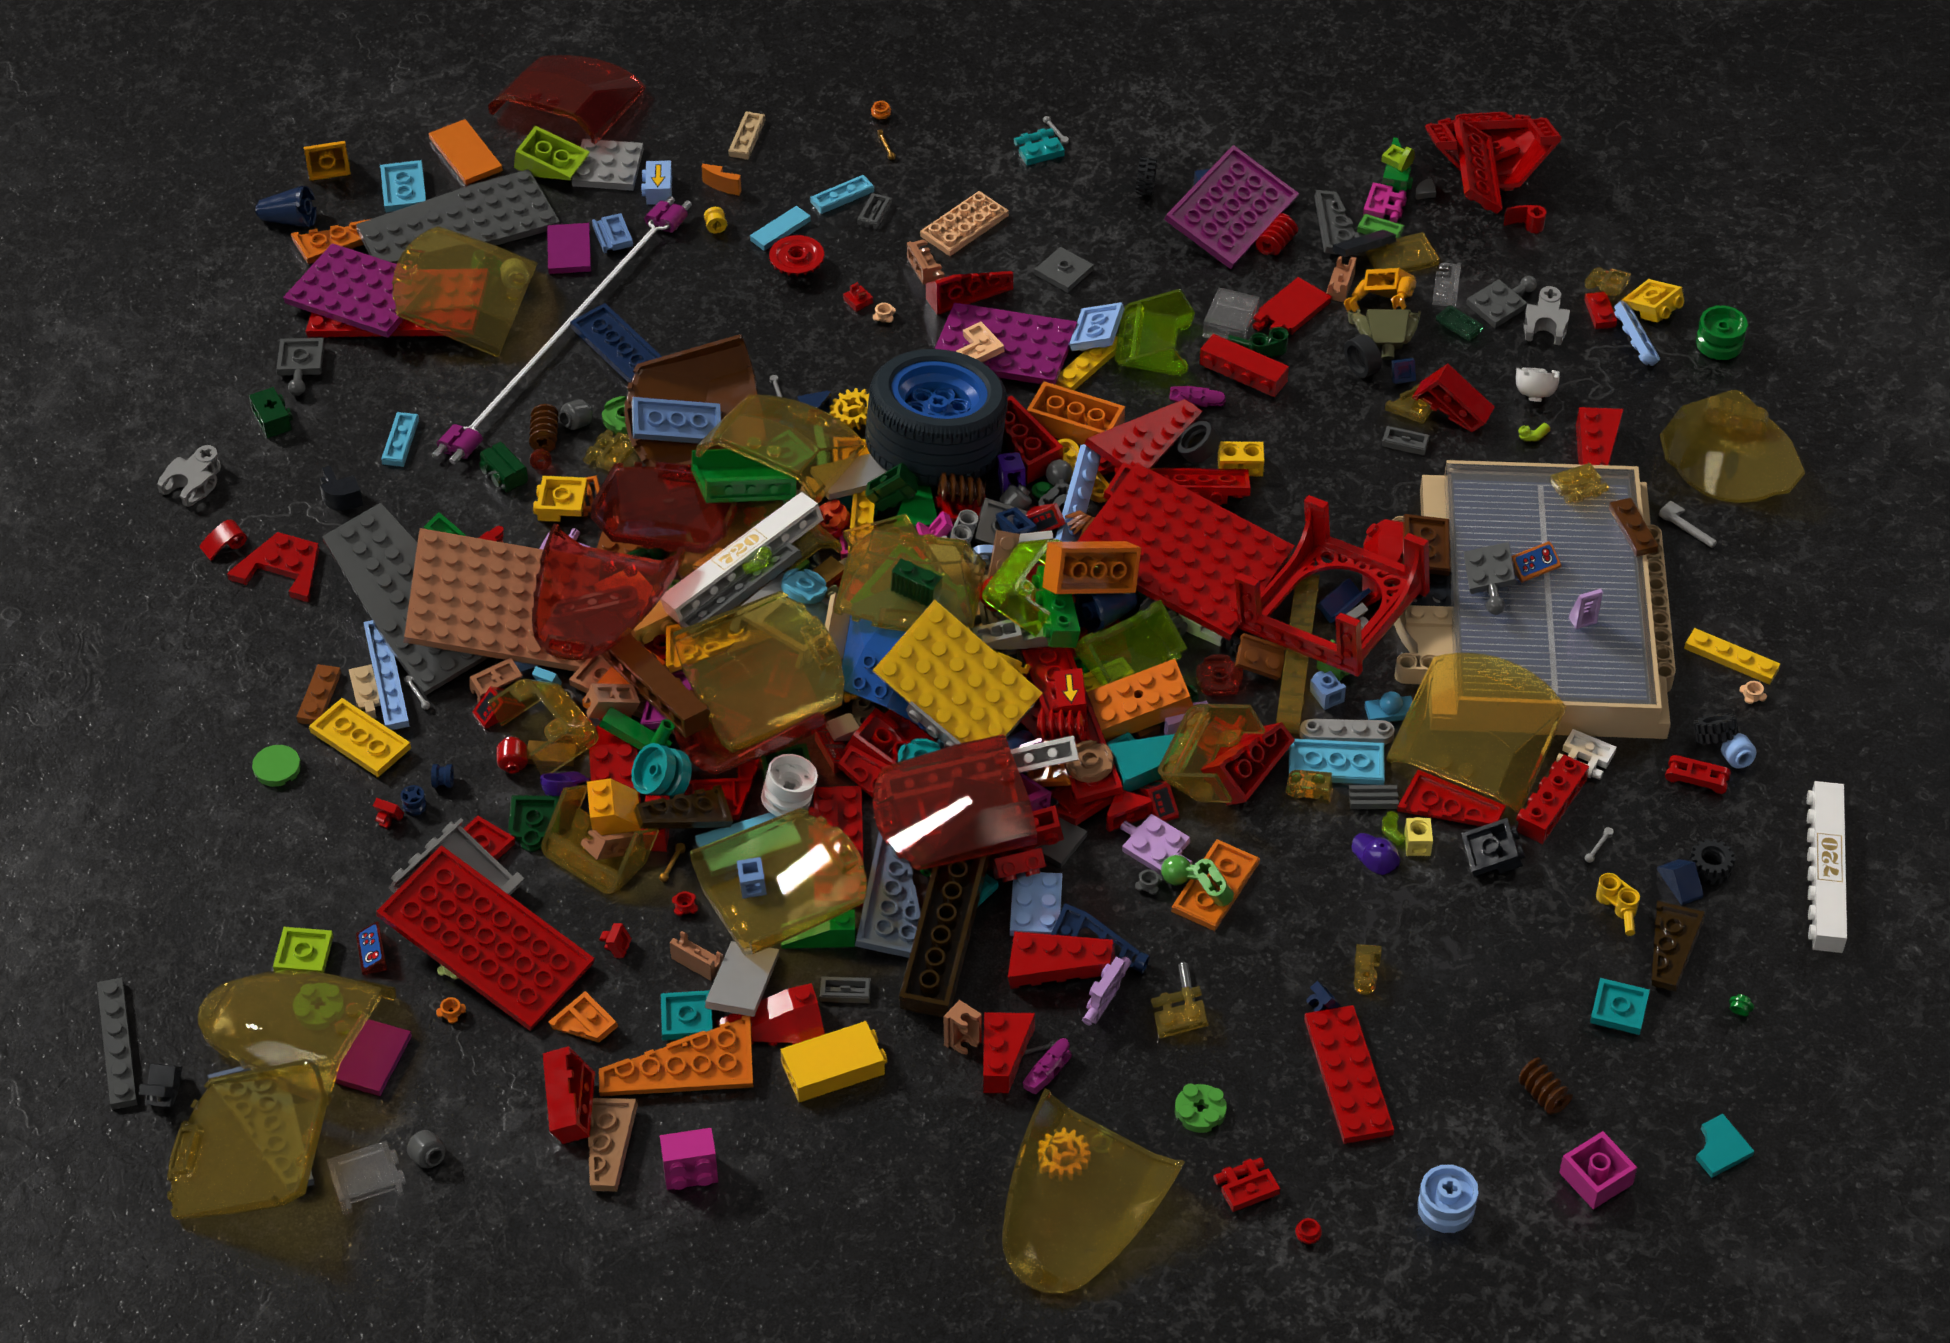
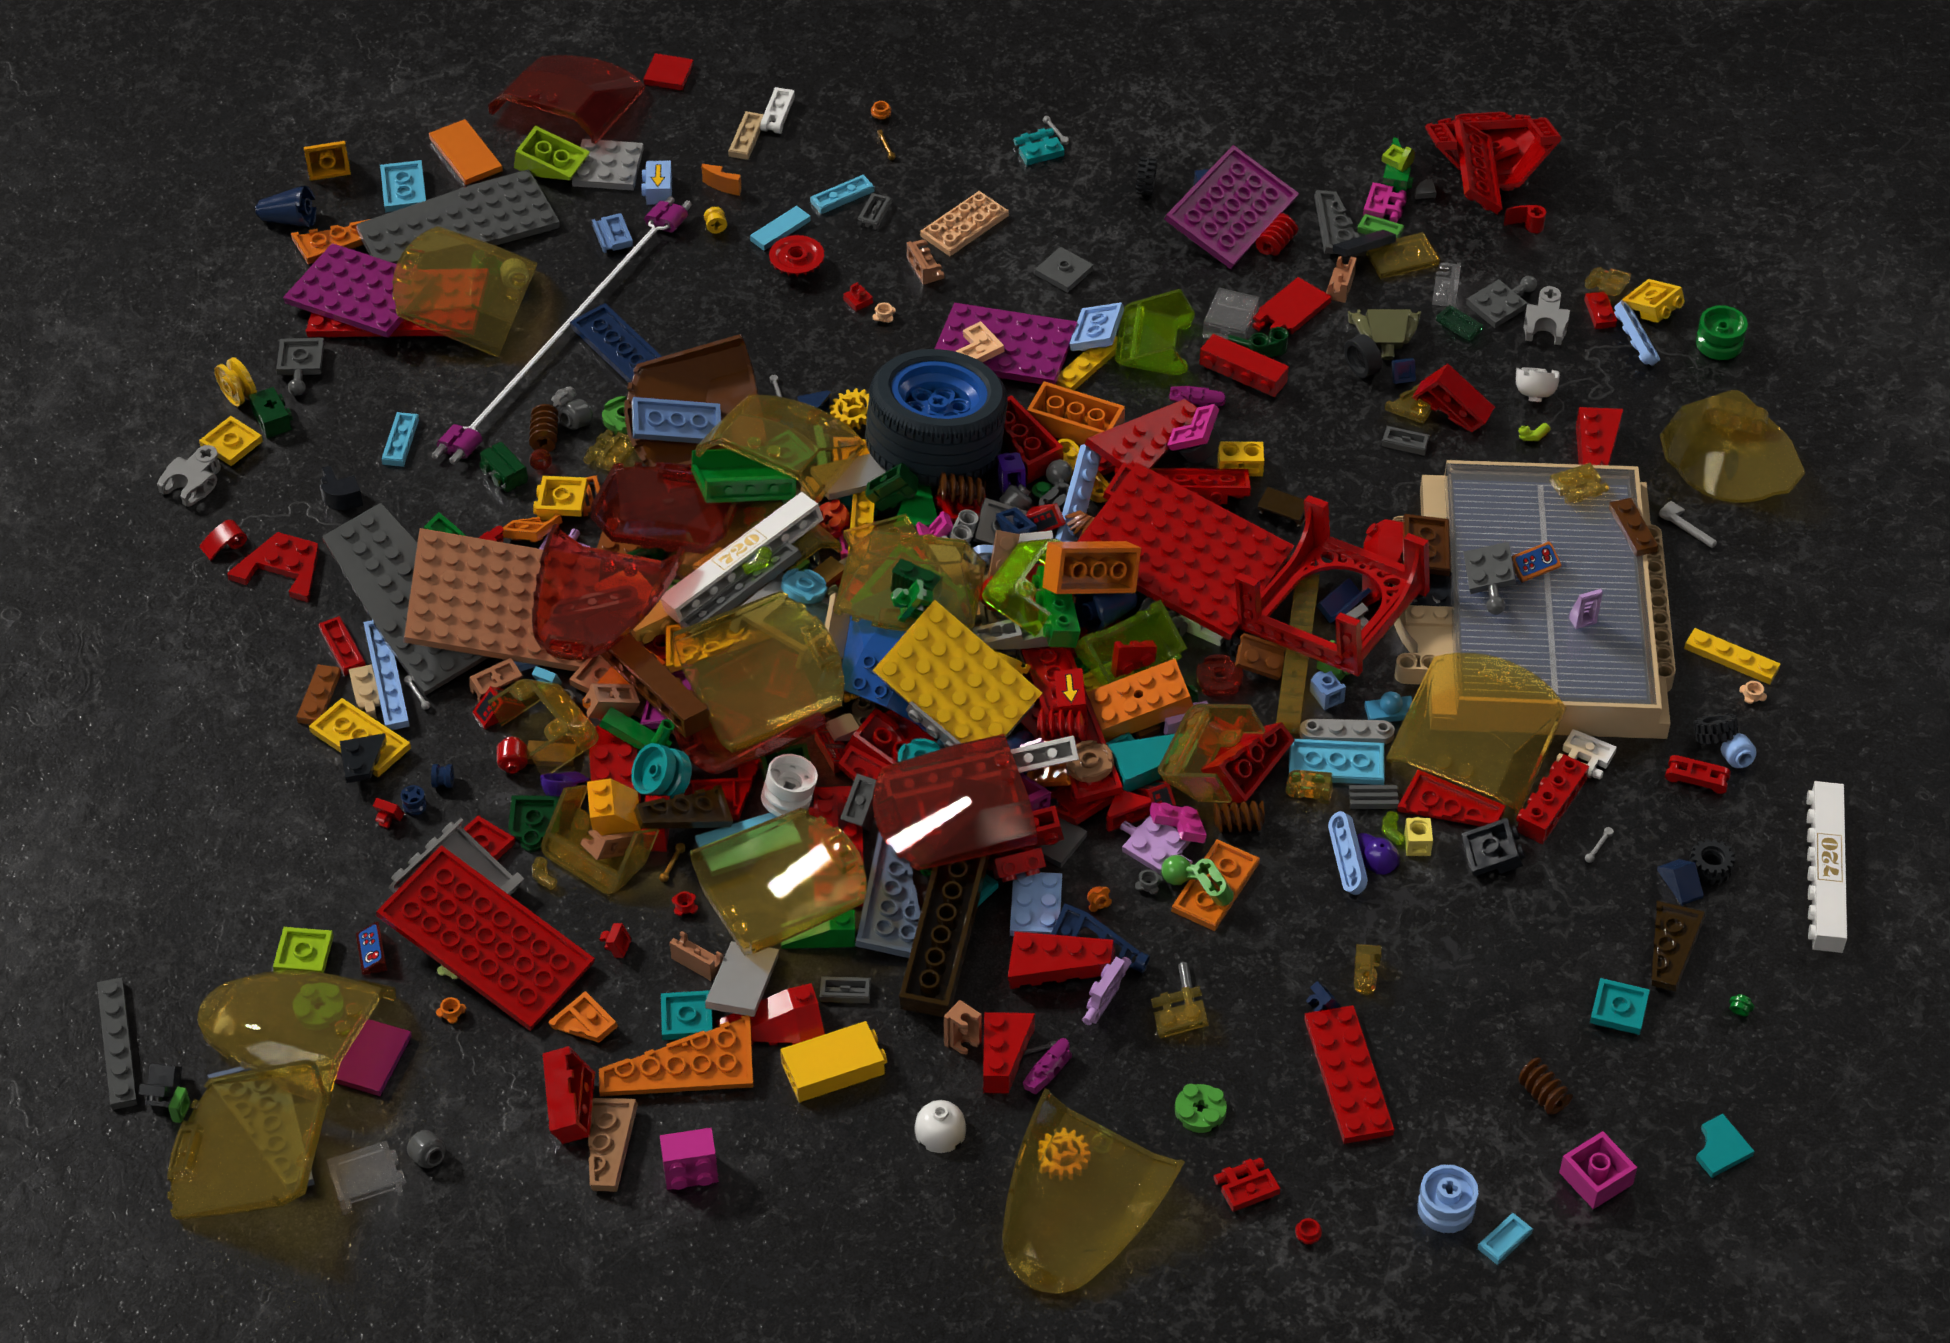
bright green tile [252,745,301,787] -> none
magenta tile [547,223,591,274] -> none
medium blue brick [737,857,767,899] -> none
red wedge [926,271,1014,315] -> none
light orange torso [1344,268,1416,312] -> none
yellow beam [1596,873,1640,936] -> none
none -> bright green tile [168,1086,191,1123]
none -> yellow plate [199,416,263,466]
none -> yellow wheel [214,357,257,407]
none -> red tile [318,616,366,676]
none -> black wing [339,733,387,783]
none -> orange wing [503,514,563,542]
none -> clear yellow arm [532,857,557,890]
none -> light grey axle [551,387,577,407]
none -> red tile [643,53,694,90]
none -> white plate [760,87,795,134]
none -> dark grey panel [840,774,886,831]
none -> green hips [891,579,933,622]
none -> white cylinder [915,1100,966,1153]
none -> orange plate [1087,886,1112,912]
none -> red wing [1111,640,1157,678]
none -> dark pink plate [1149,802,1207,843]
none -> dark pink plate [1167,404,1219,451]
none -> reddish brown piece [1213,800,1264,833]
none -> dark brown hinge [1258,487,1305,528]
none -> light blue plate [1328,811,1368,895]
none -> medium azure tile [1478,1213,1533,1265]

